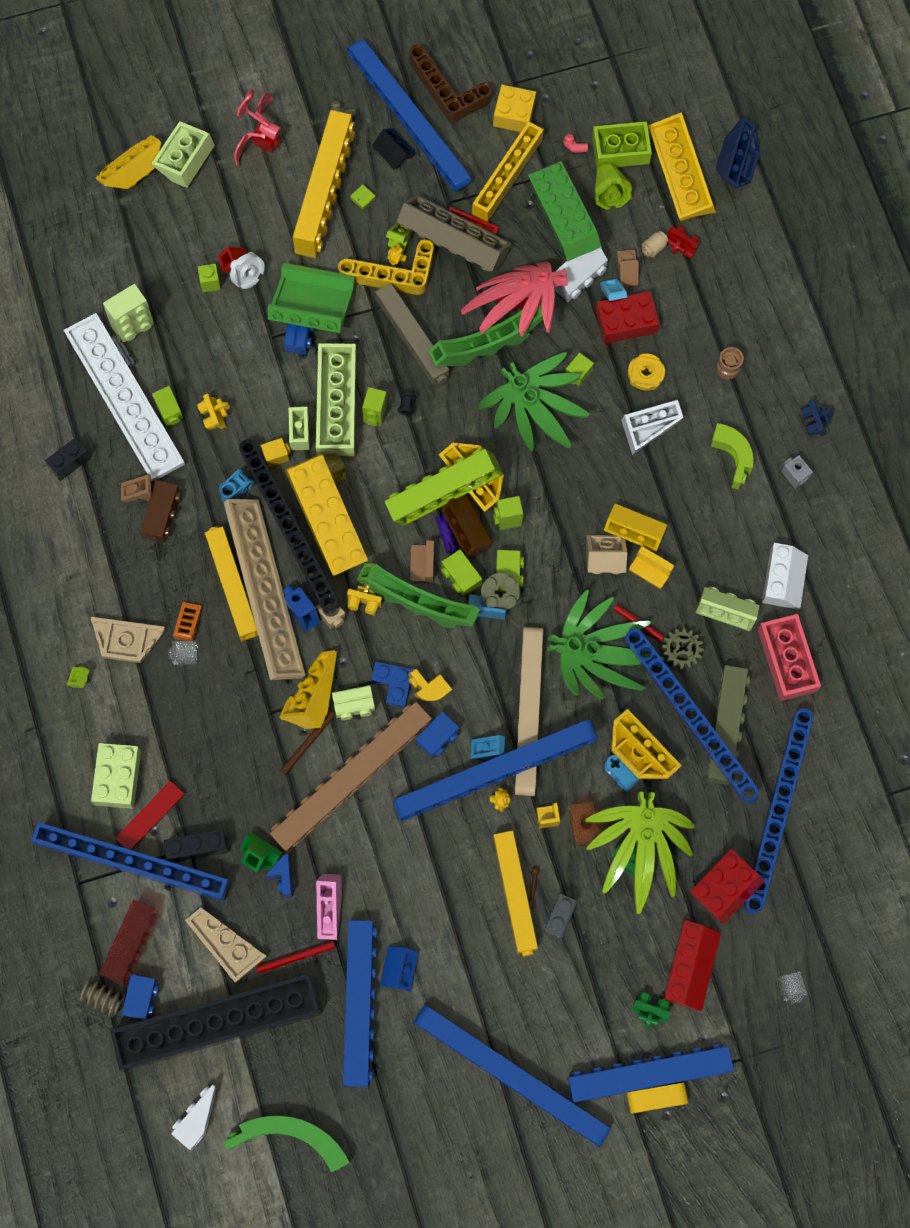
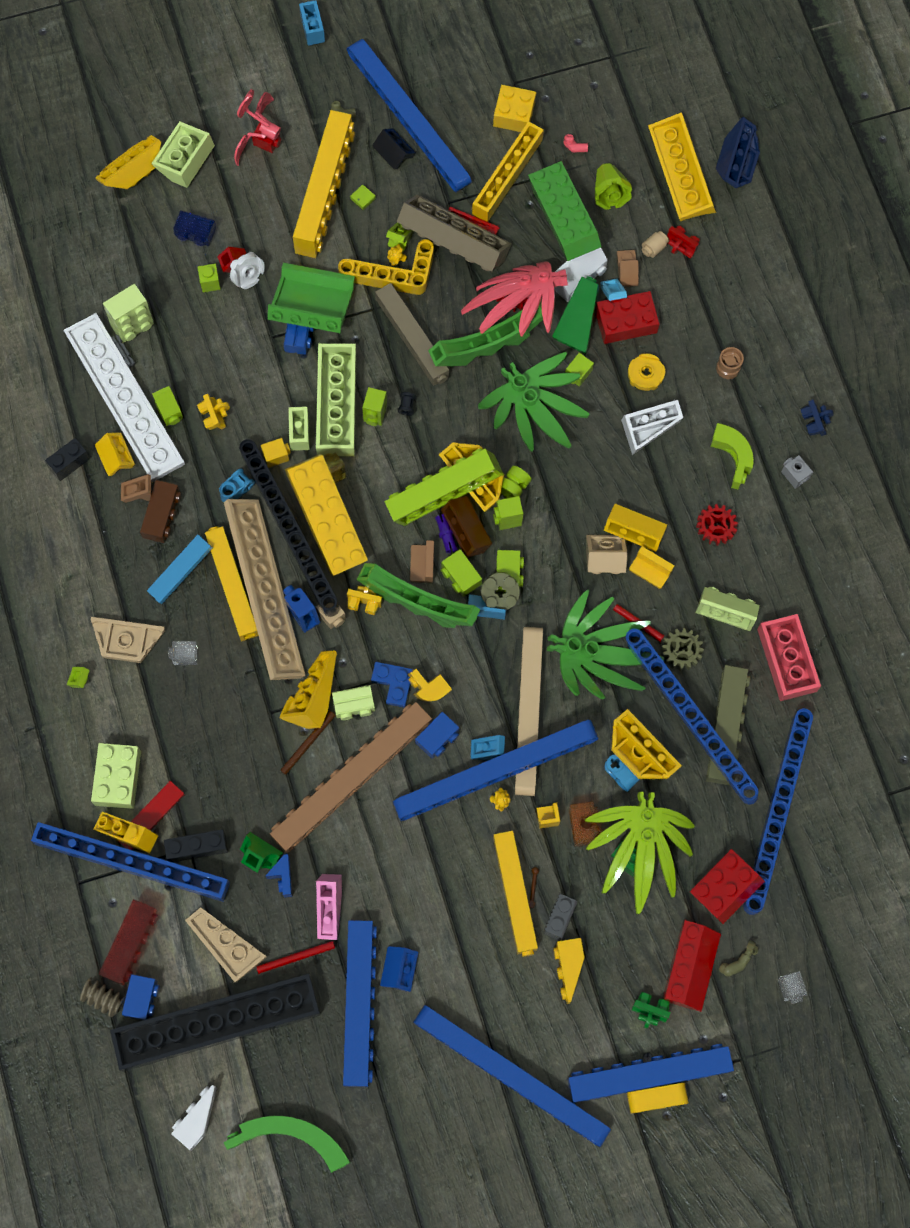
orange slope [173,602,202,643] -> none
reddish brown beam [409,44,492,122] -> none
lime brick [592,121,652,169] -> none
white slope [762,543,808,610] -> none
none -> yellow slope [93,812,158,854]
none -> yellow panel [95,433,135,476]
none -> dark azure tile [147,534,213,604]
none -> clear blue brick [173,210,216,246]
none -> dark azure brick [299,0,325,45]
none -> lime wheel [501,466,532,498]
none -> green slope [552,276,599,355]
none -> yellow slope [553,938,584,1004]
none -> red gear [696,504,738,546]
none -> olive arm [719,940,758,977]

